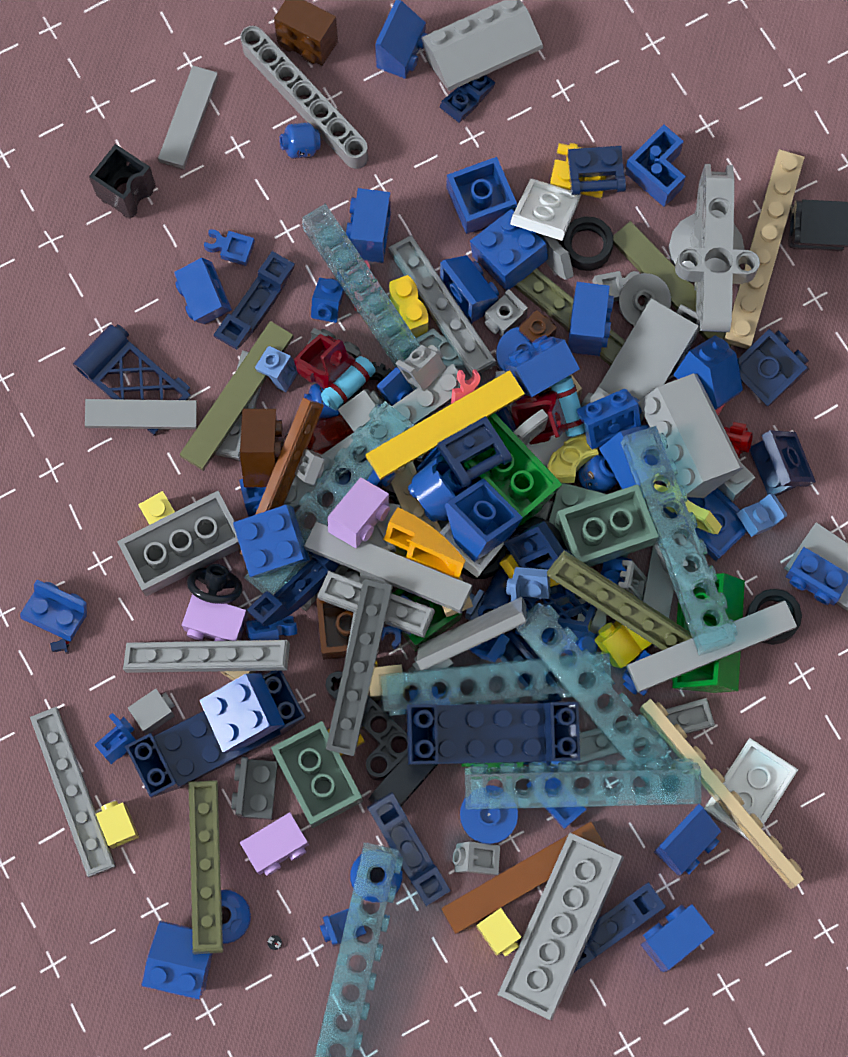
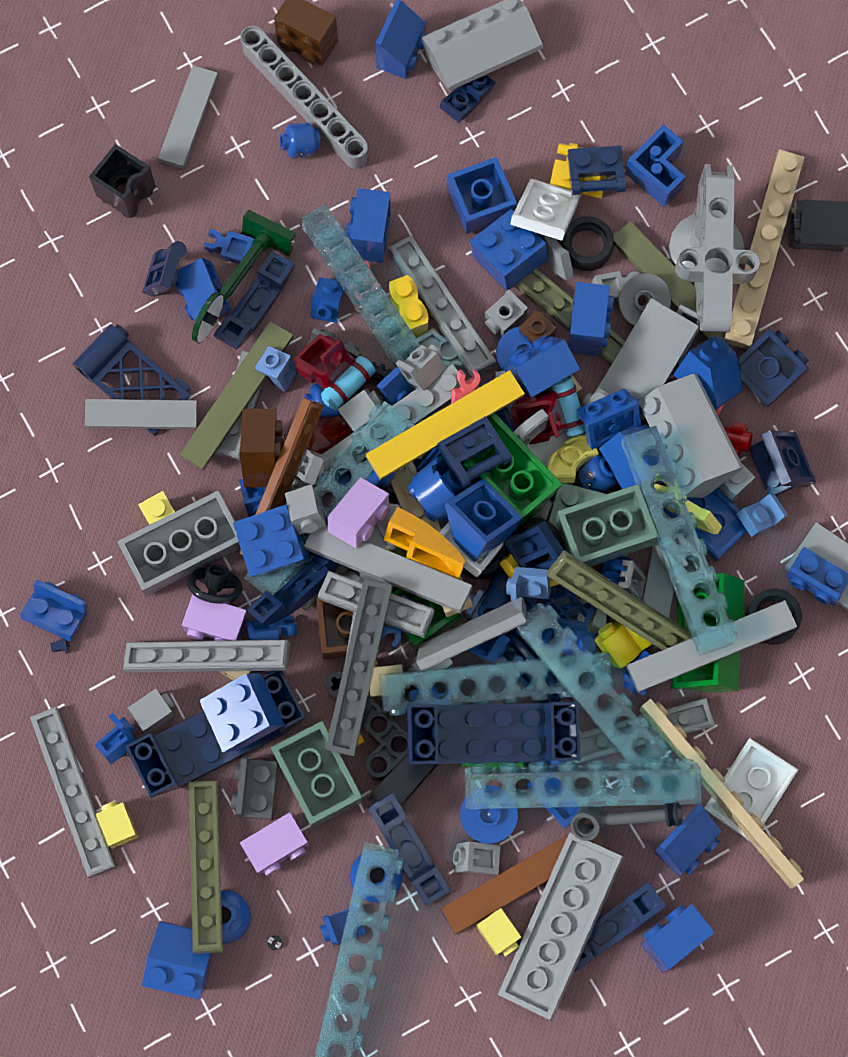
blue slope [440,255,499,324] -> none
none -> dark blue plate [142,241,187,296]
none -> dark green piece [191,209,296,344]
none -> light grey brick [285,484,326,535]
none -> dark grey piece [571,802,683,841]

